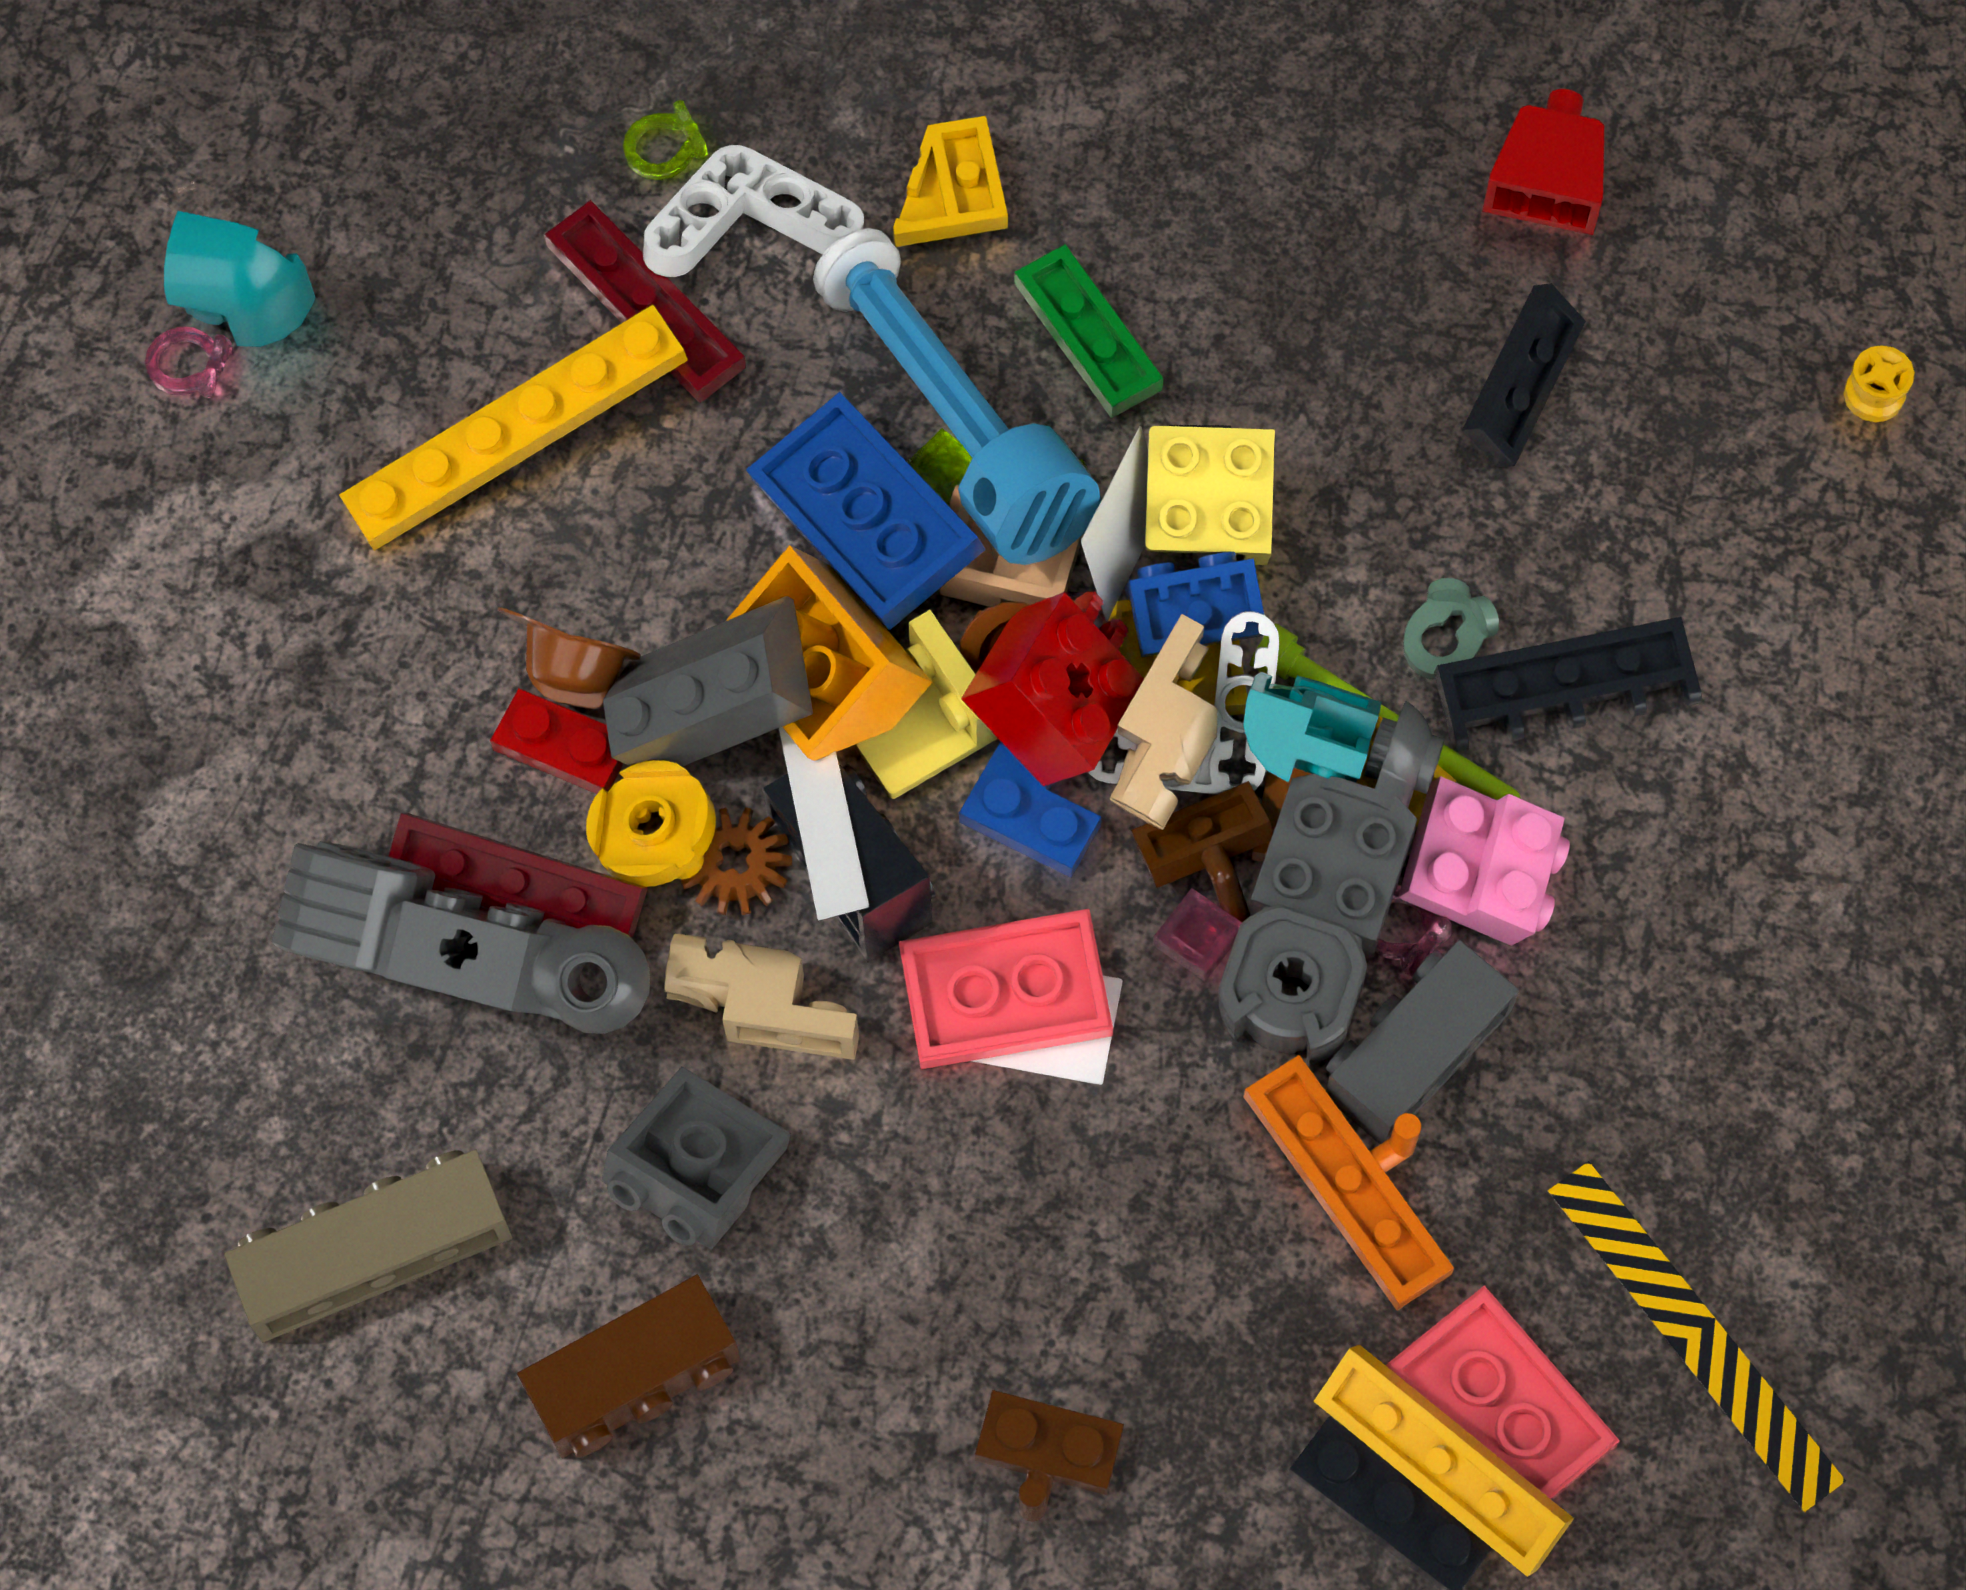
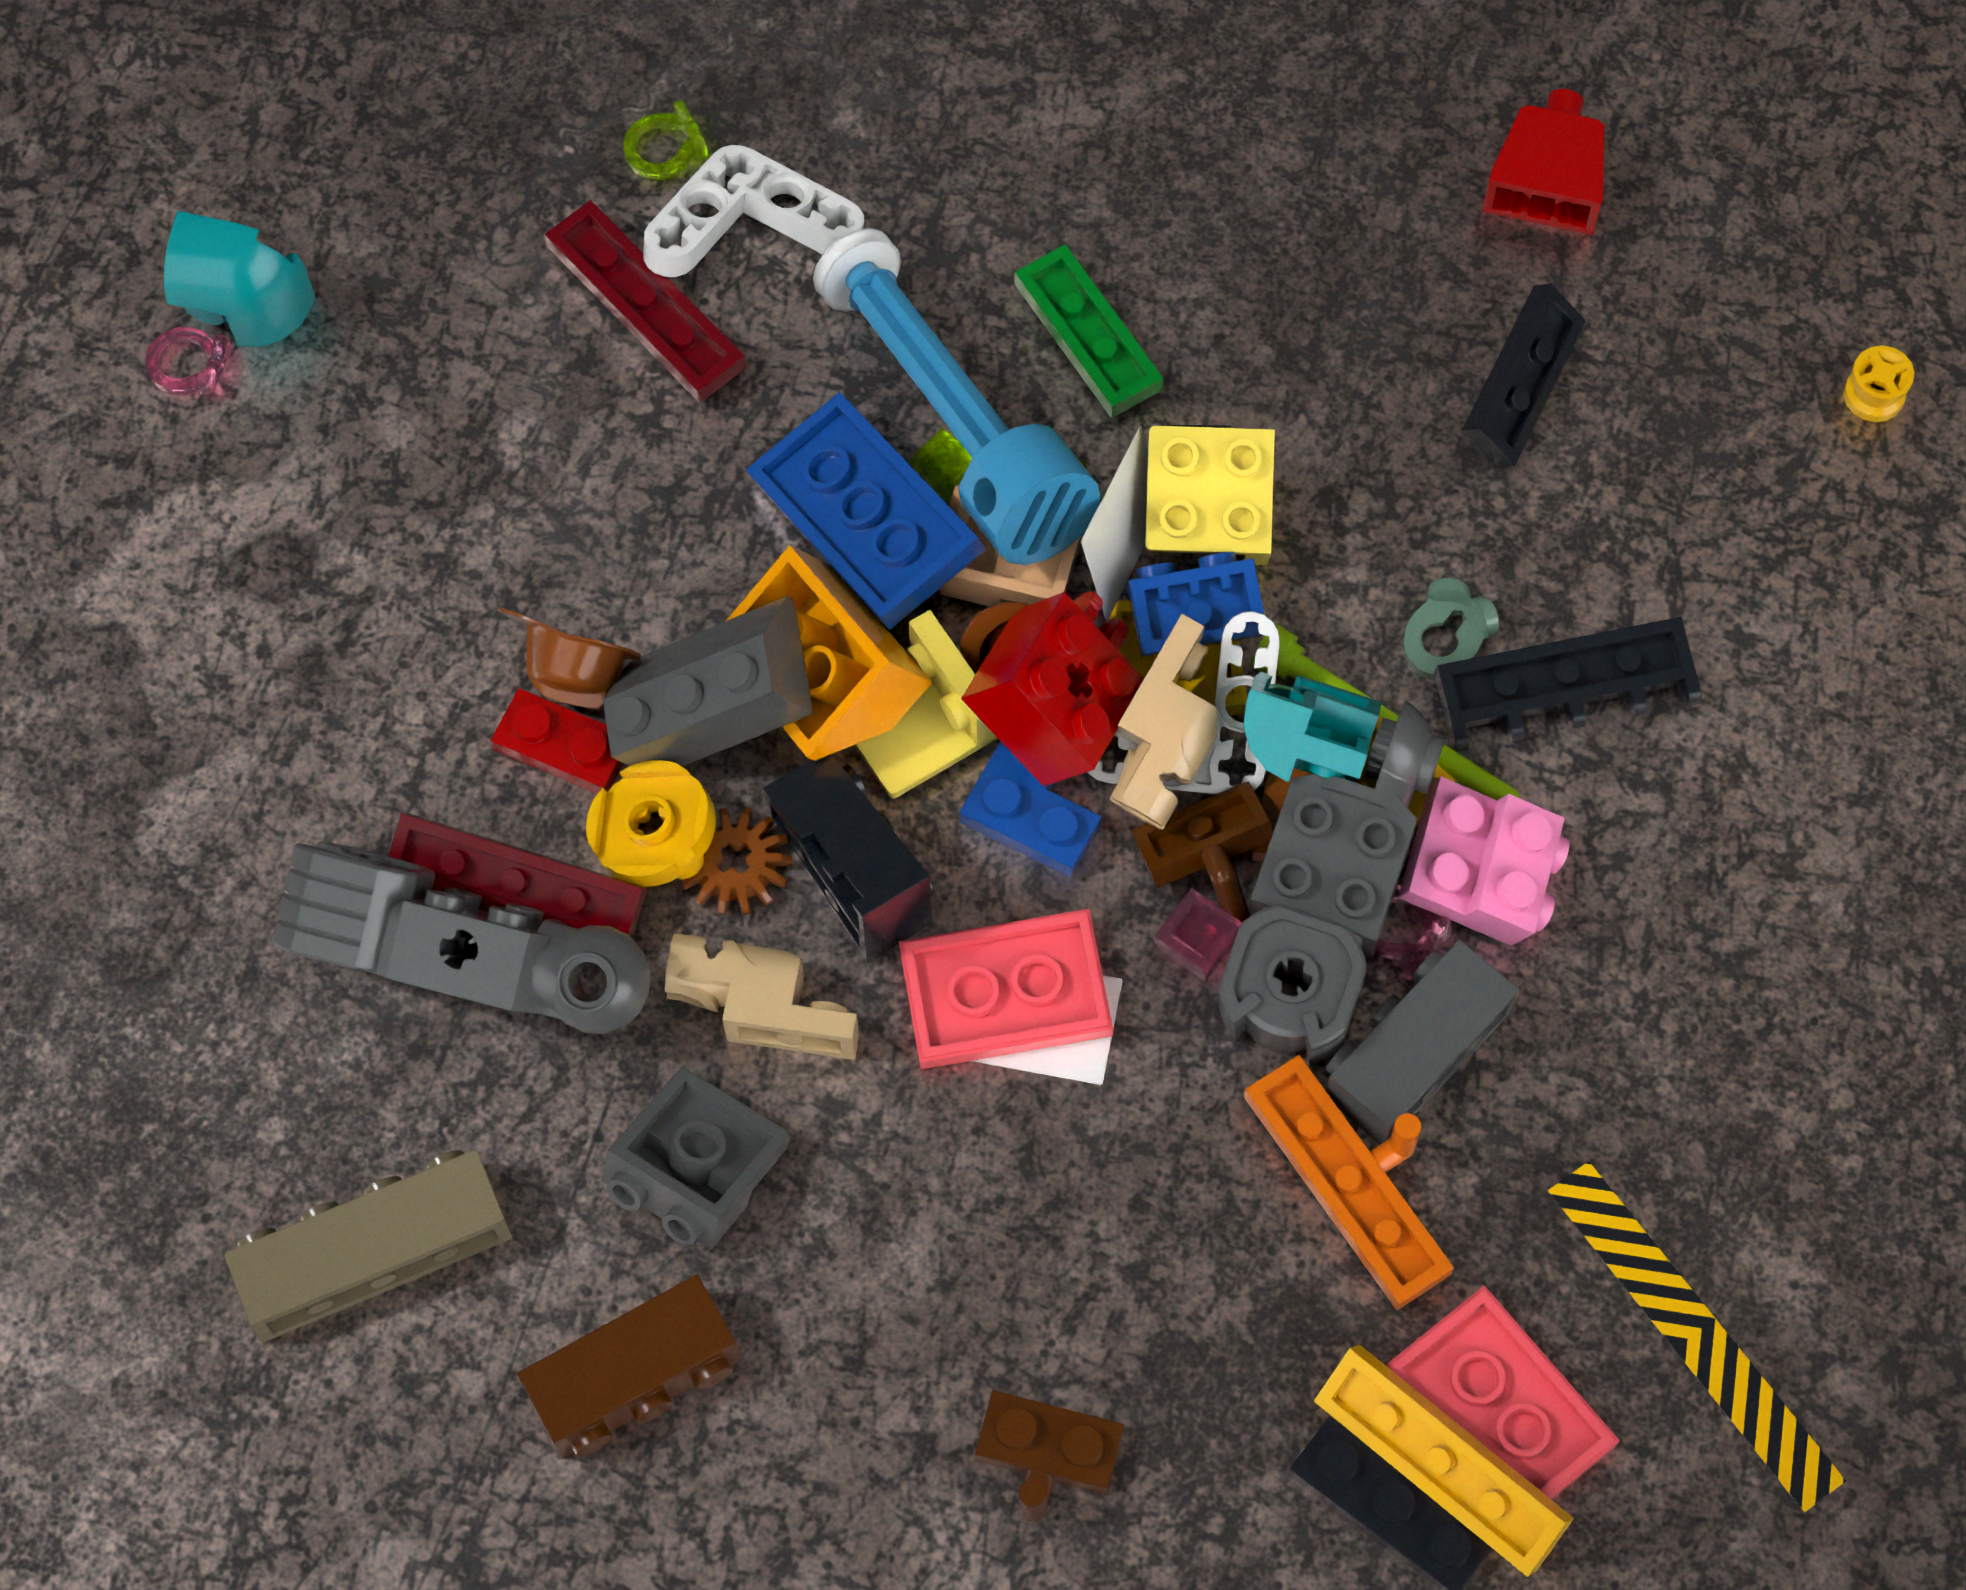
yellow plate [339,305,688,551] -> none
white sticker [779,727,869,921] -> none
yellow wing [893,116,1008,247] -> none

